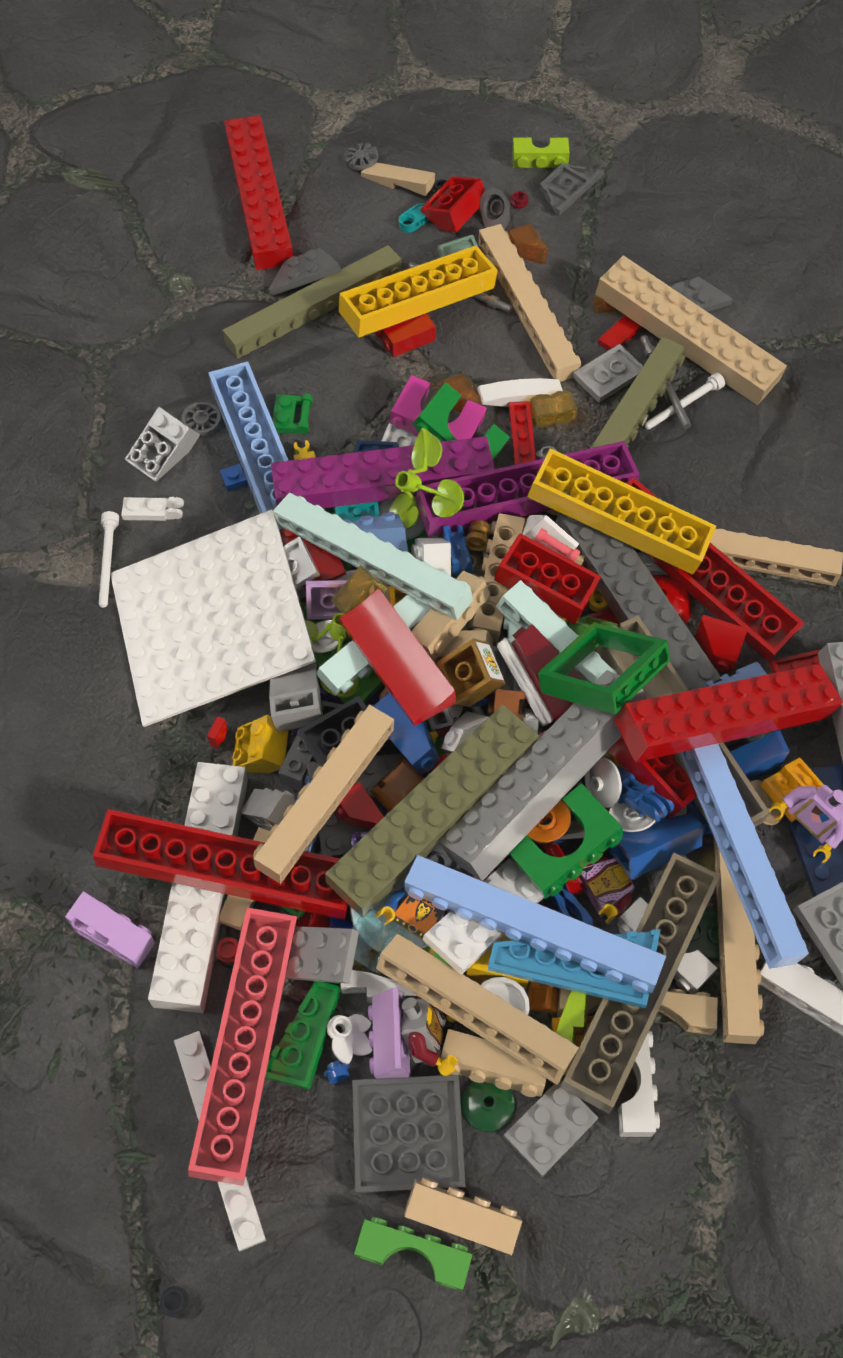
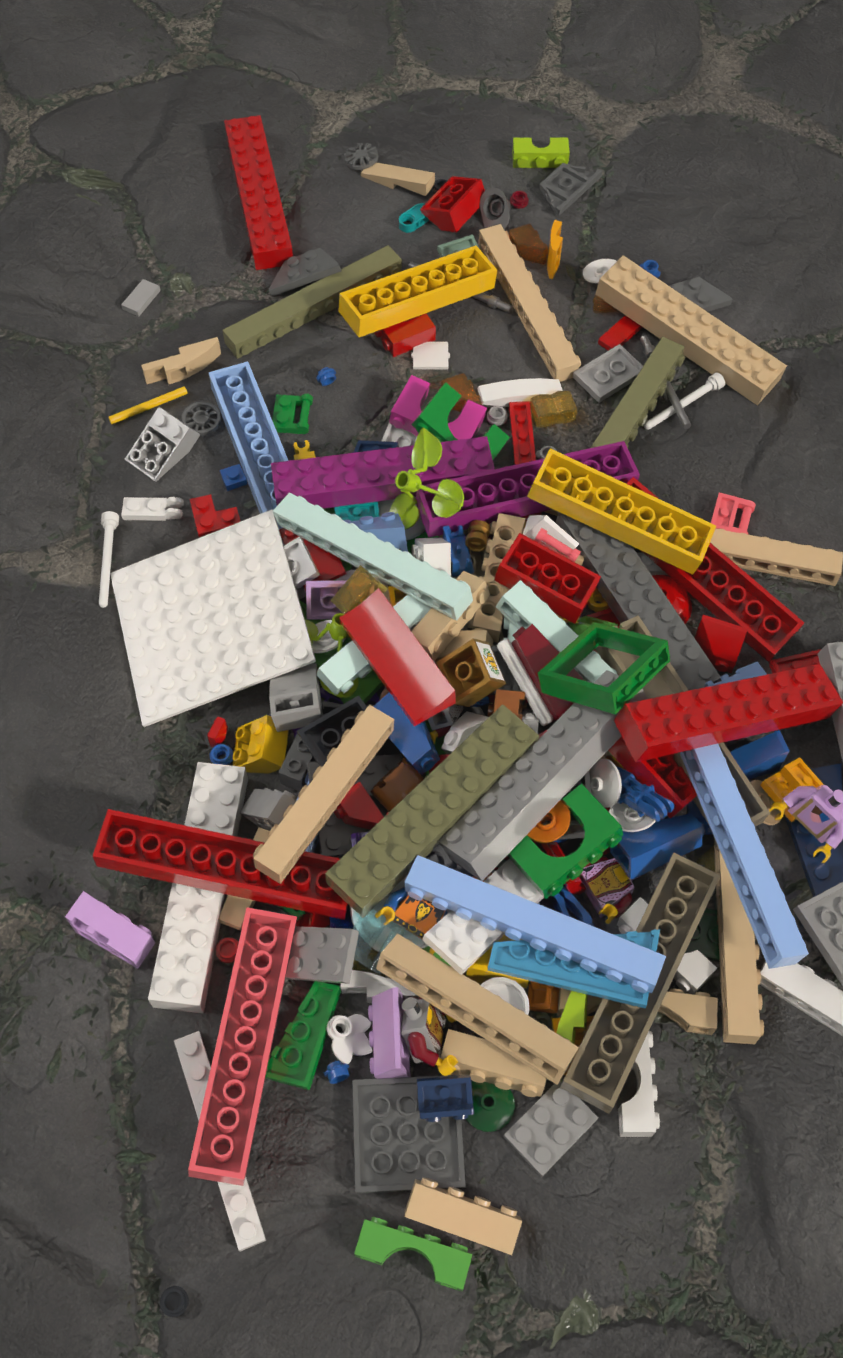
none -> yellow bar [108,386,188,424]
none -> light grey tile [121,279,160,317]
none -> tan slope [141,337,221,384]
none -> red brick [190,494,241,538]
none -> blue plate [210,744,233,765]
none -> blue plate [316,367,336,386]
none -> white piece [411,342,450,369]
none -> dark blue bracket [417,1075,474,1122]
none -> light grey plate [487,406,507,426]
none -> light orange slope [547,220,563,279]
none -> white dish [583,259,617,283]
none -> blue plate [640,260,661,278]
none -> coral plate [711,493,756,534]

